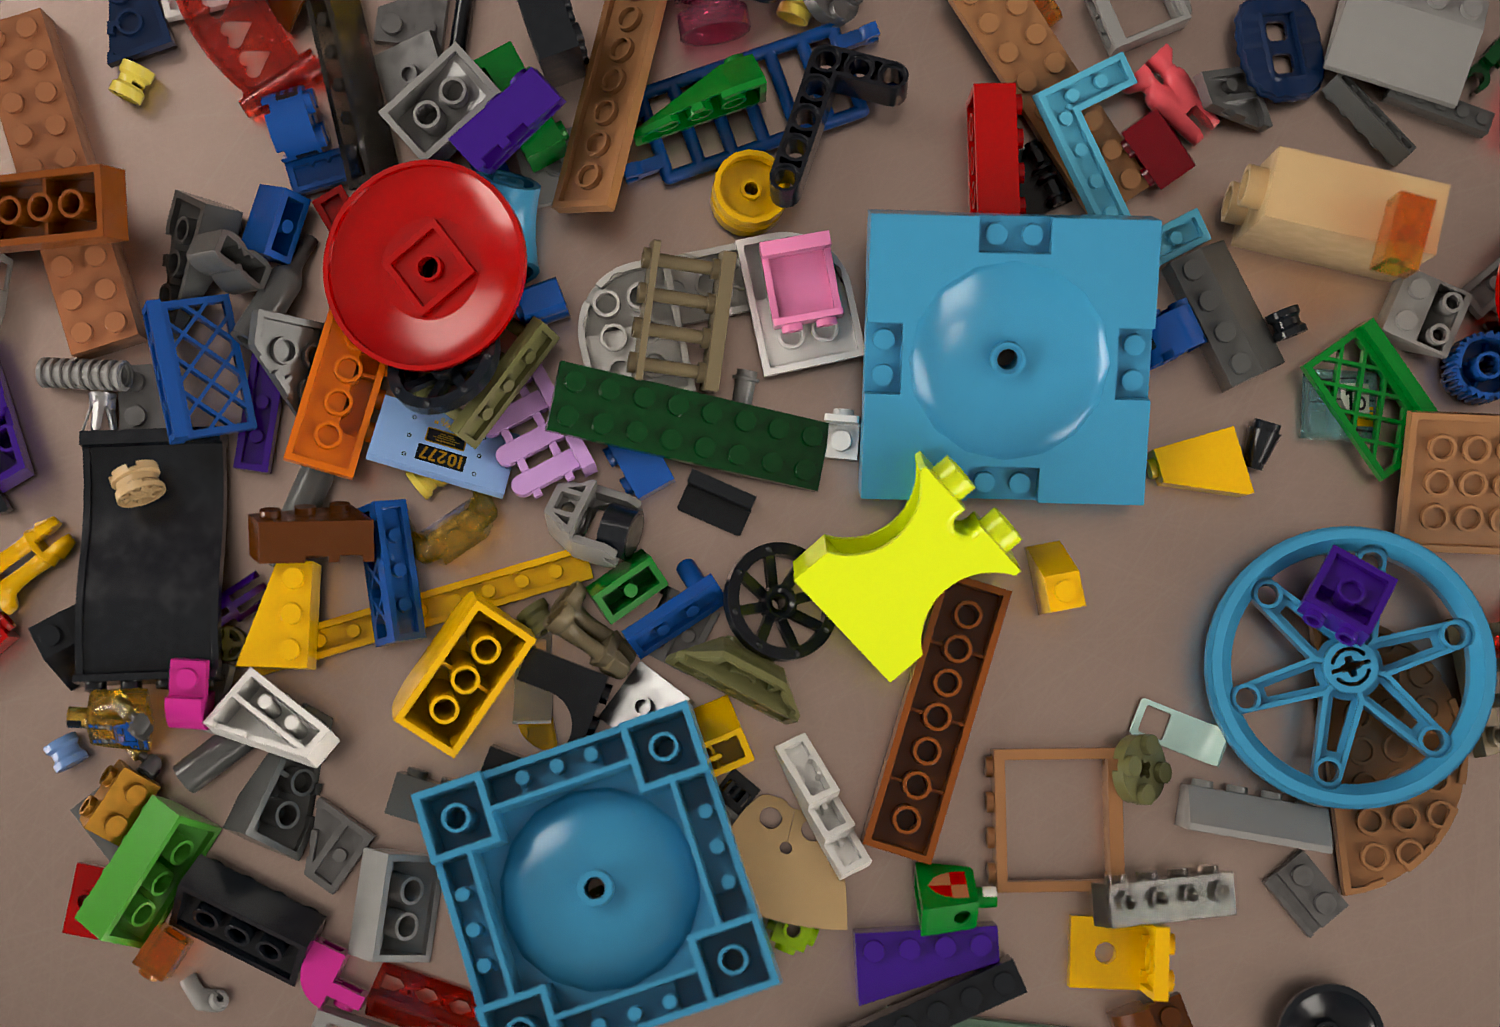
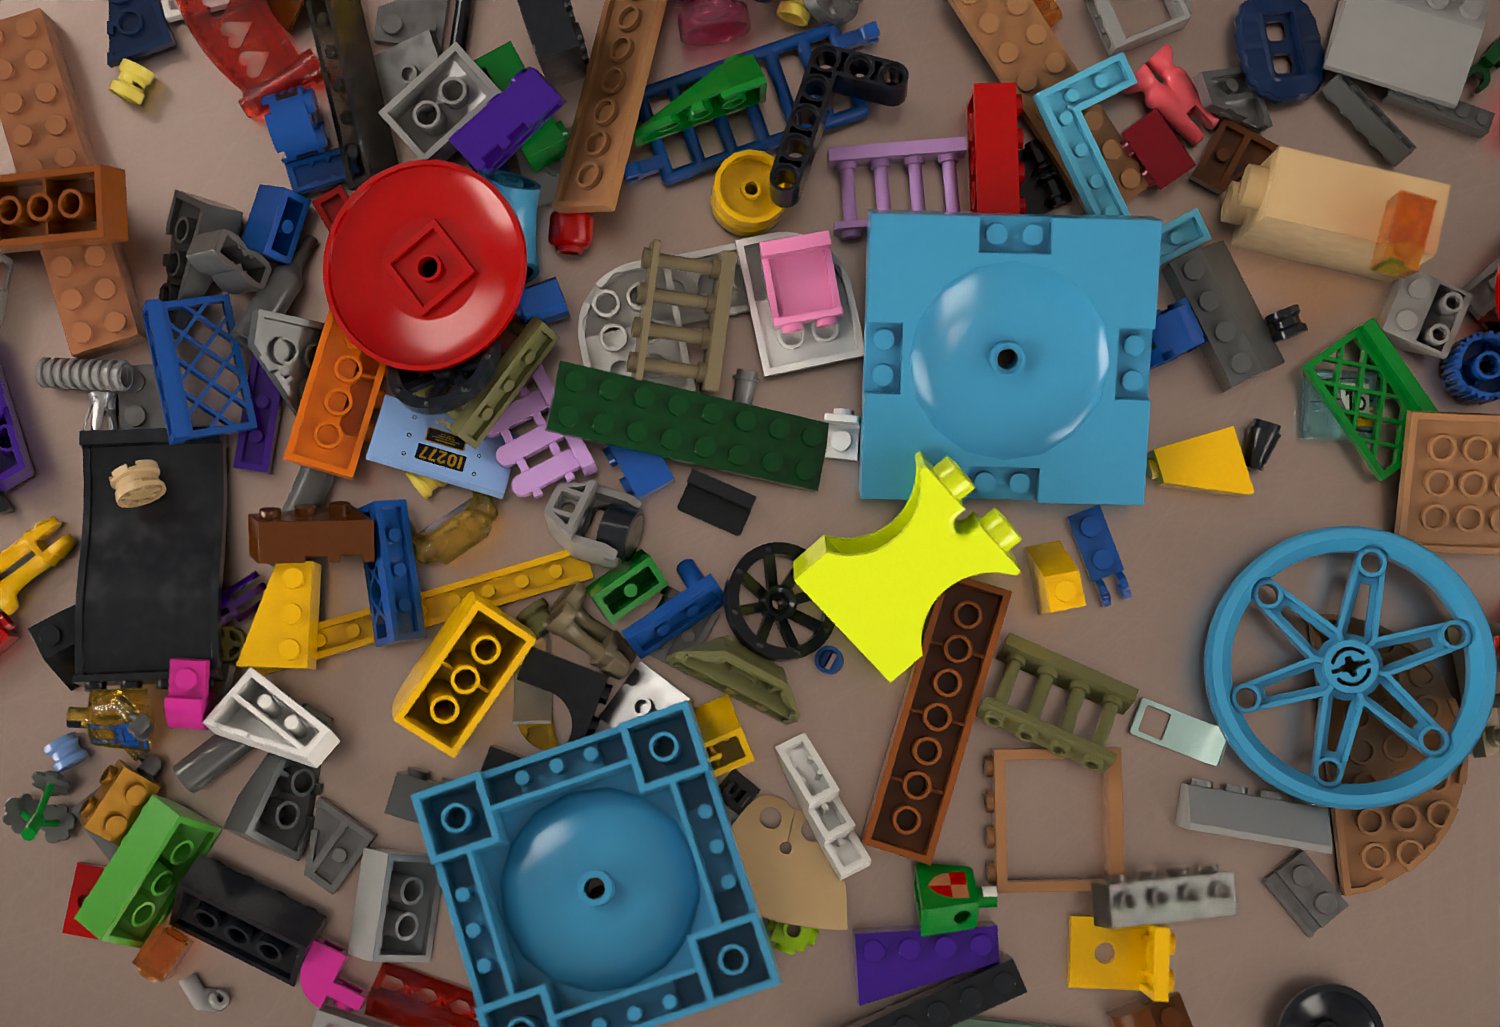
olive plate [1112,734,1172,805] -> none
dark purple plate [1296,545,1398,647] -> none
none -> dark grey plant [2,771,76,843]
none -> red head [548,210,594,256]
none -> blue hinge [815,646,844,675]
none -> lavender fence [827,136,972,240]
none -> olive fence [975,632,1139,773]
none -> blue hinge [1066,505,1132,607]
none -> reddish brown wing [1189,117,1279,195]

